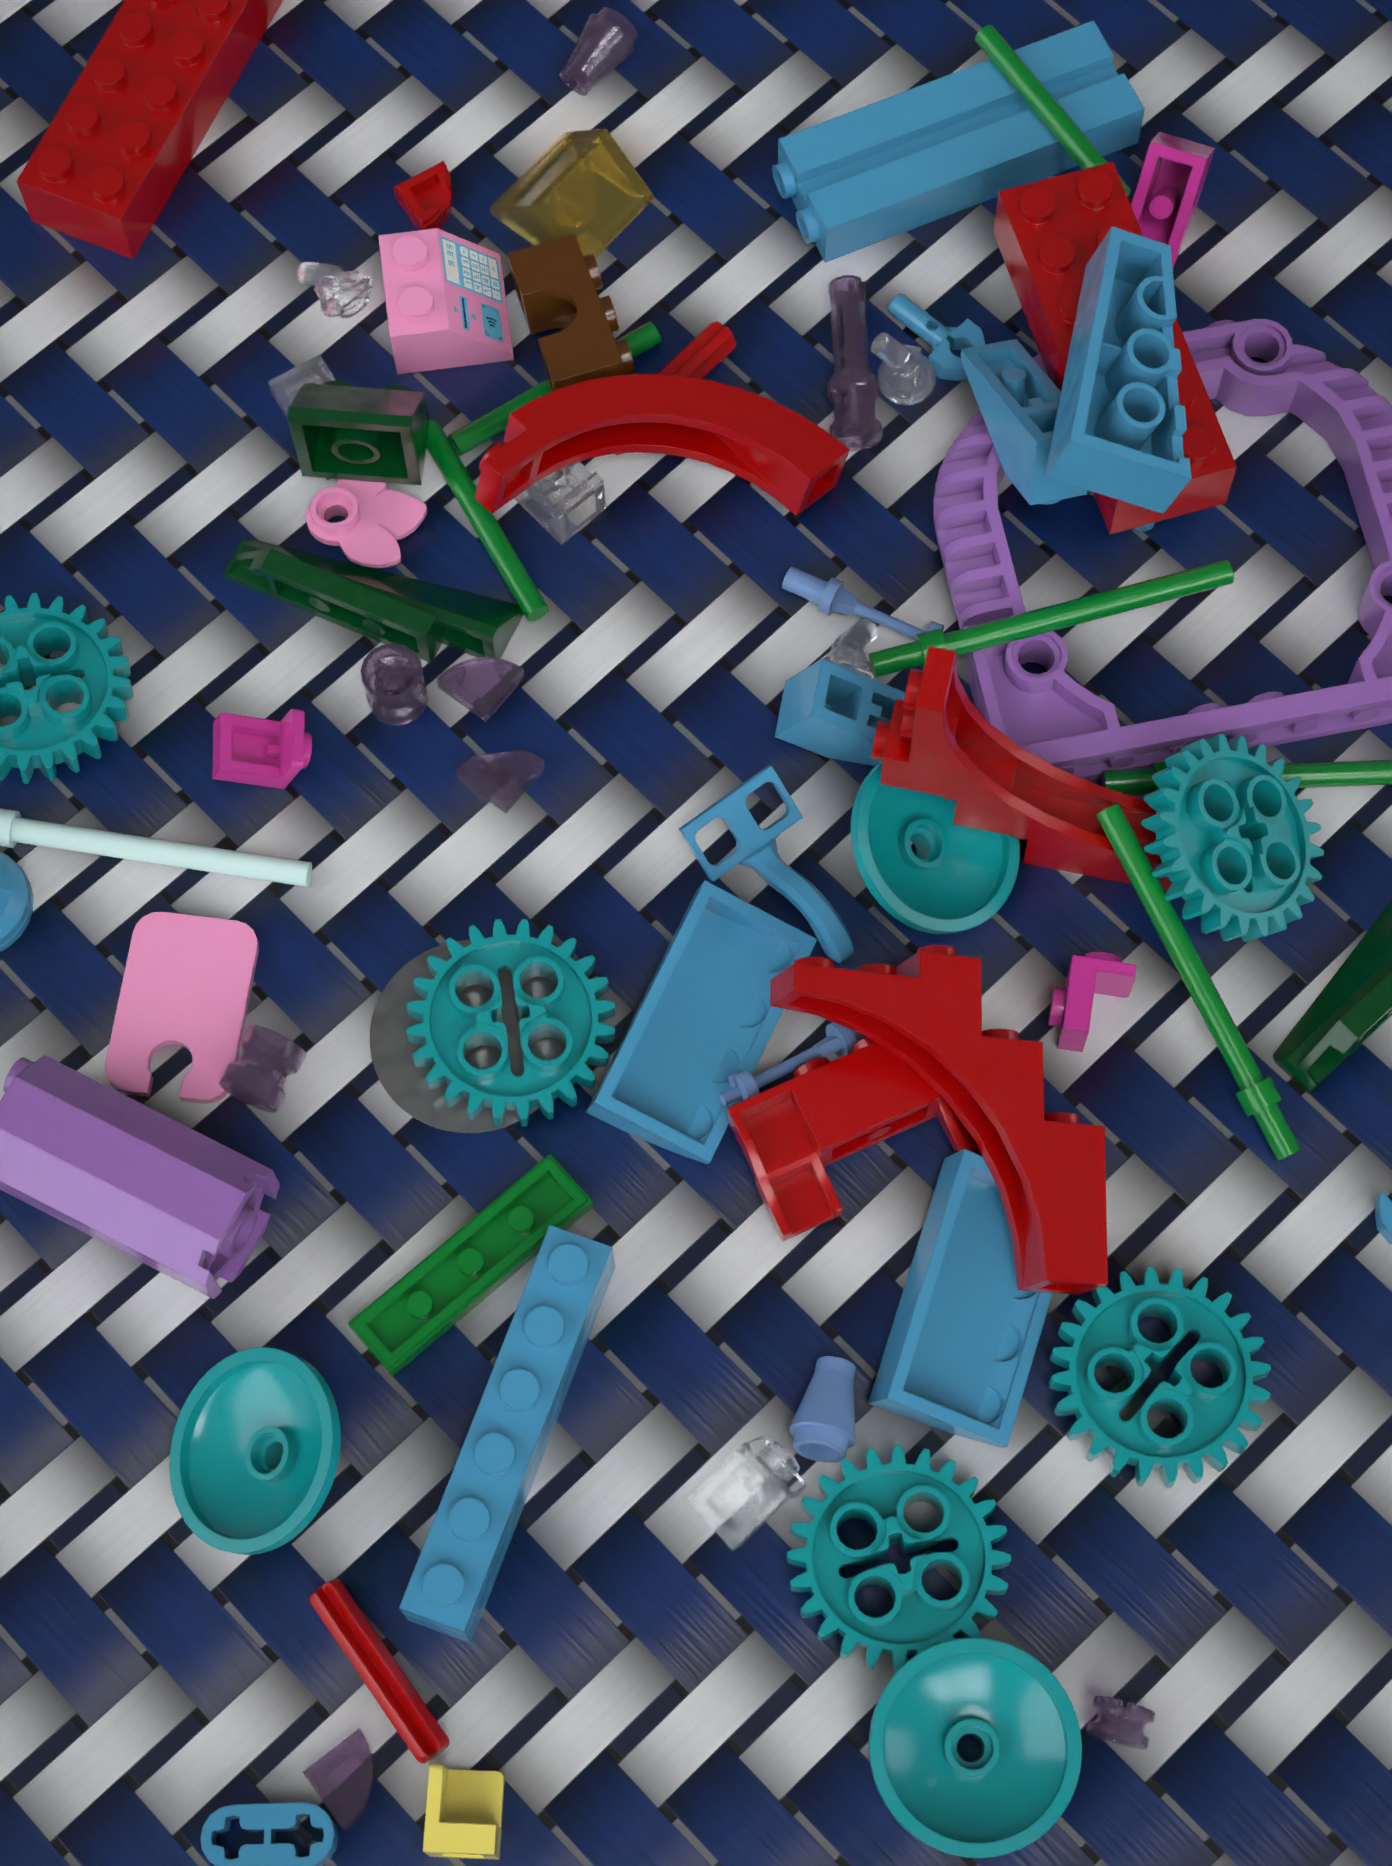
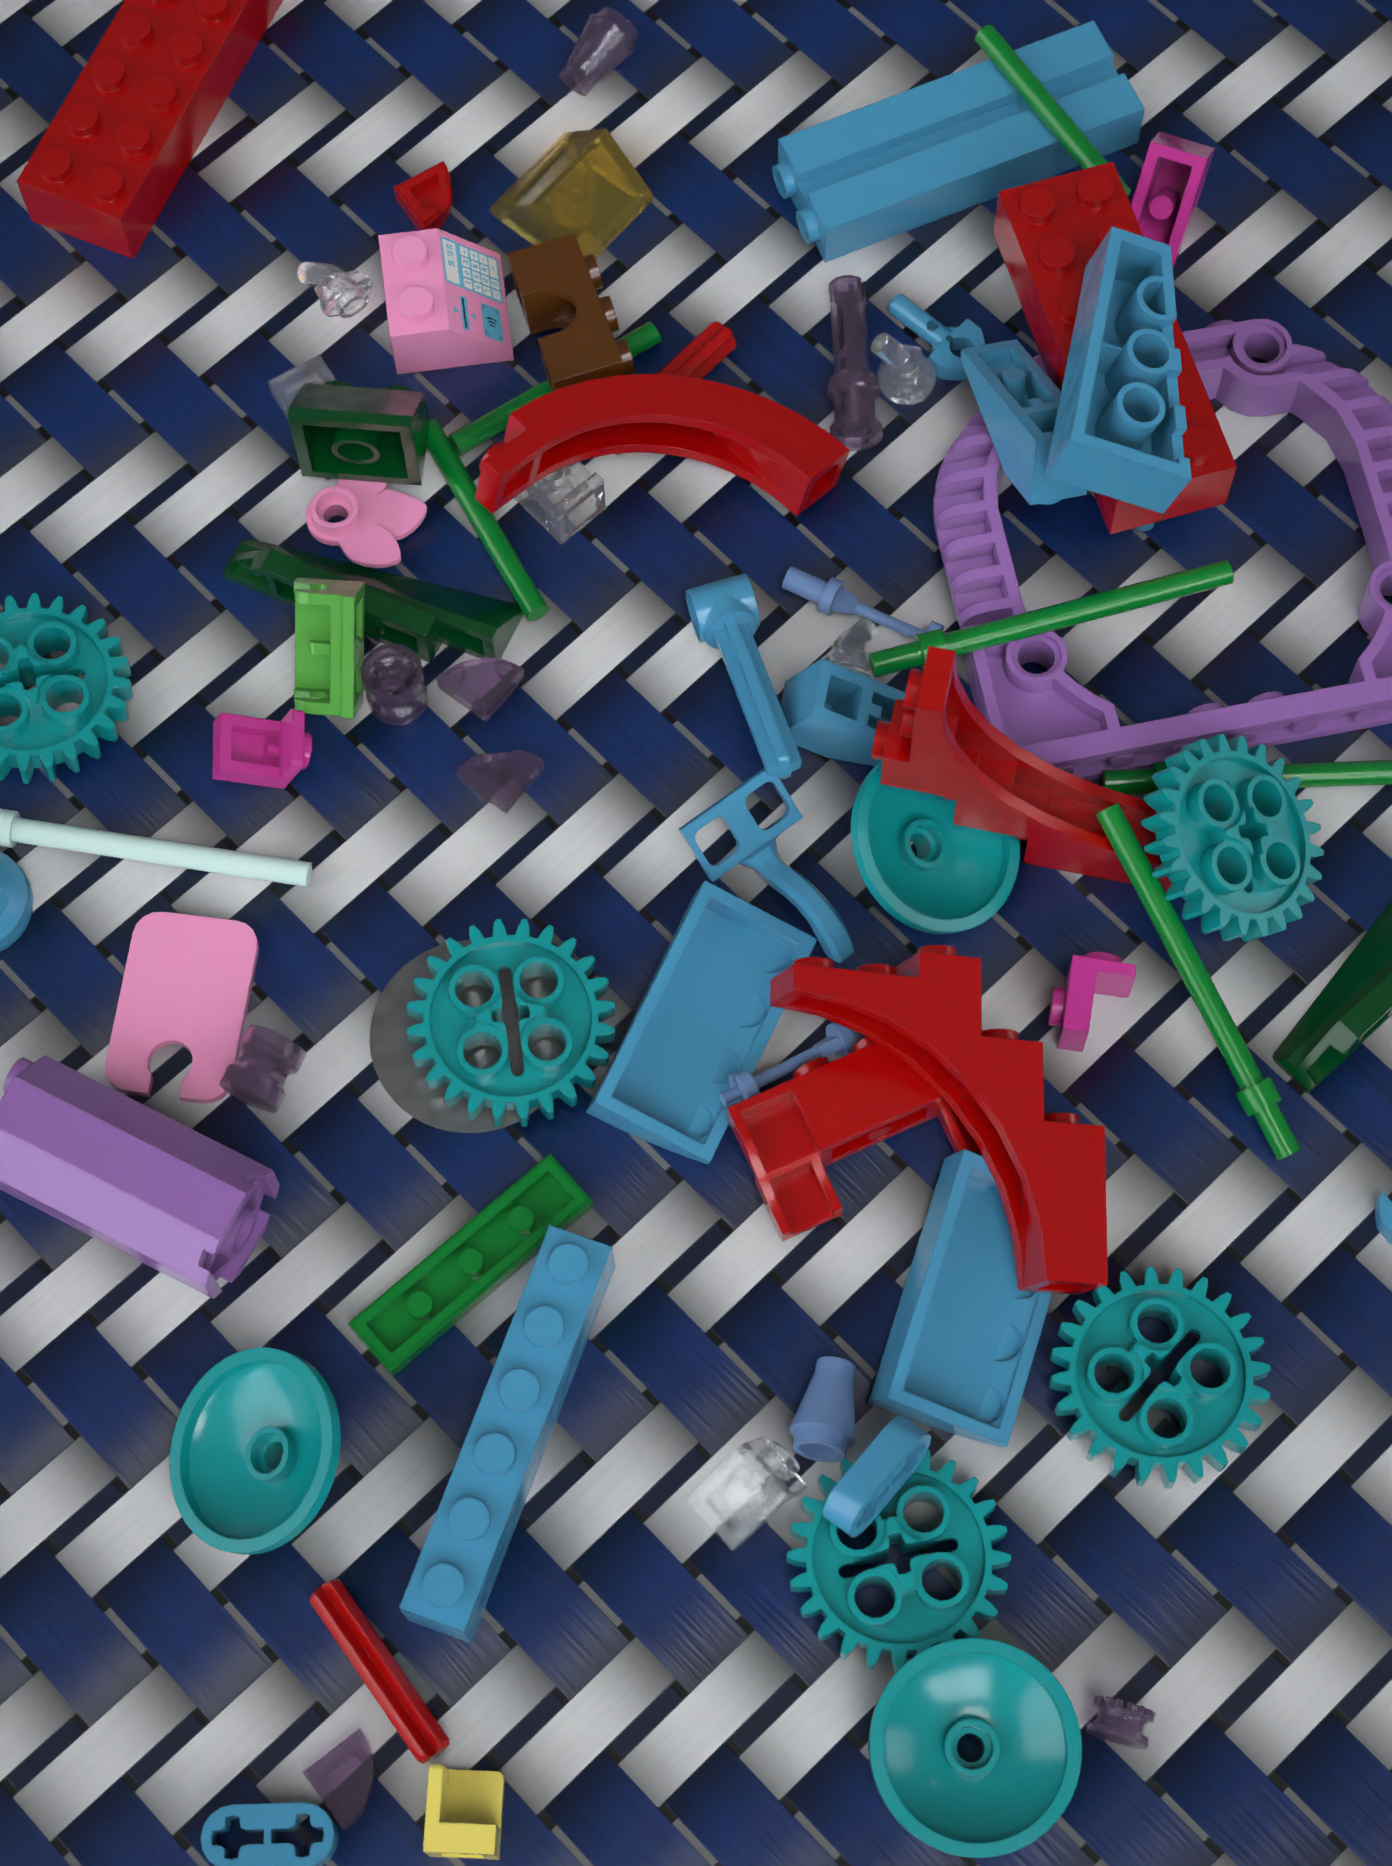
none -> bright green hinge [294,578,365,719]
none -> dark azure axle [685,573,802,779]
none -> dark azure beam [823,1415,931,1537]

